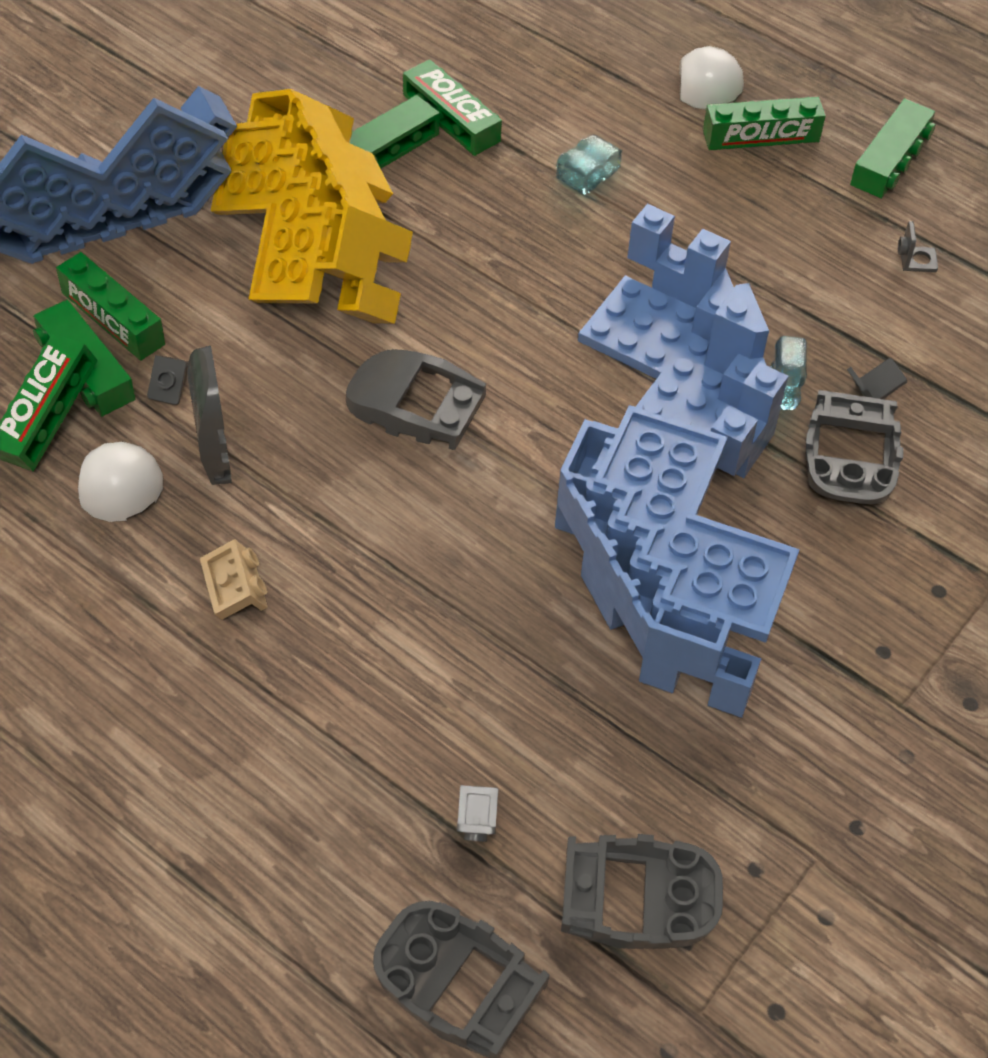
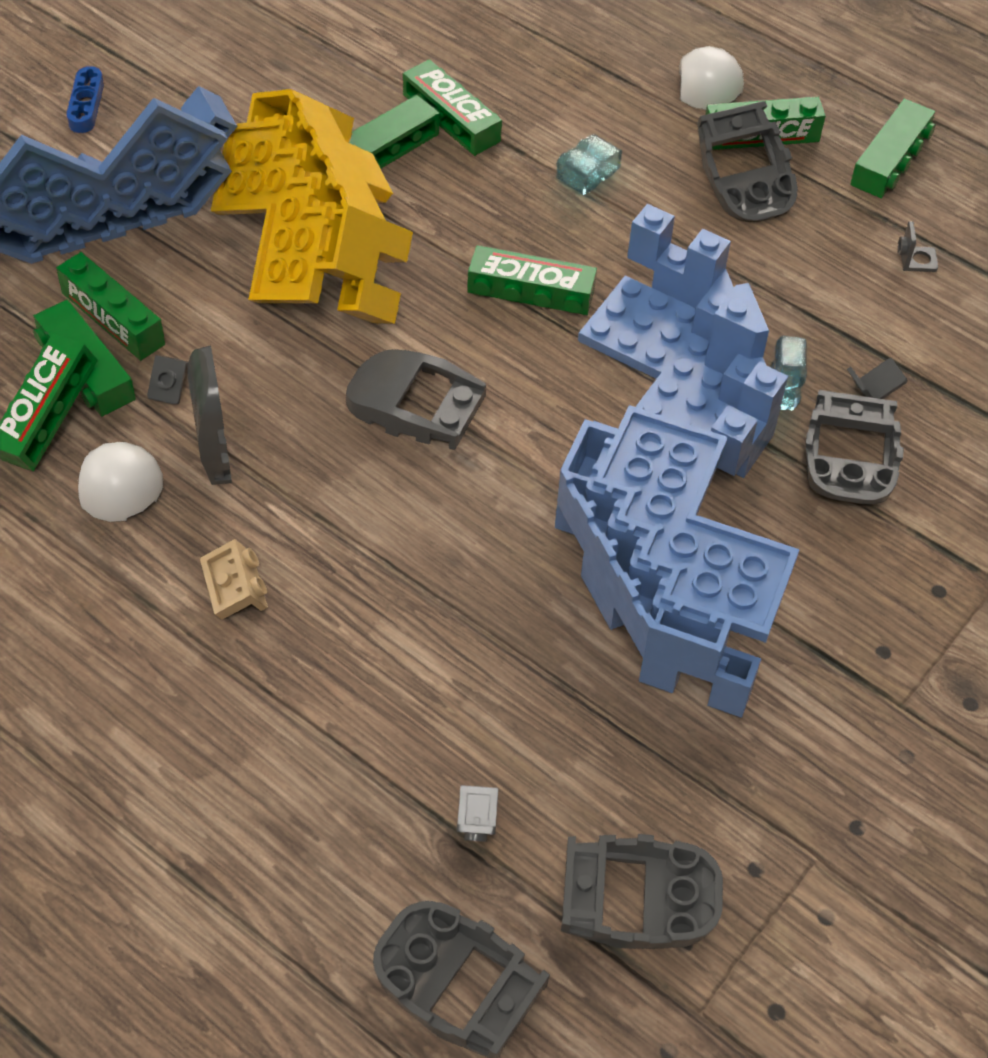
none -> blue beam [67,66,104,133]
none -> green brick [467,245,597,316]
none -> dark grey slope [697,101,798,222]

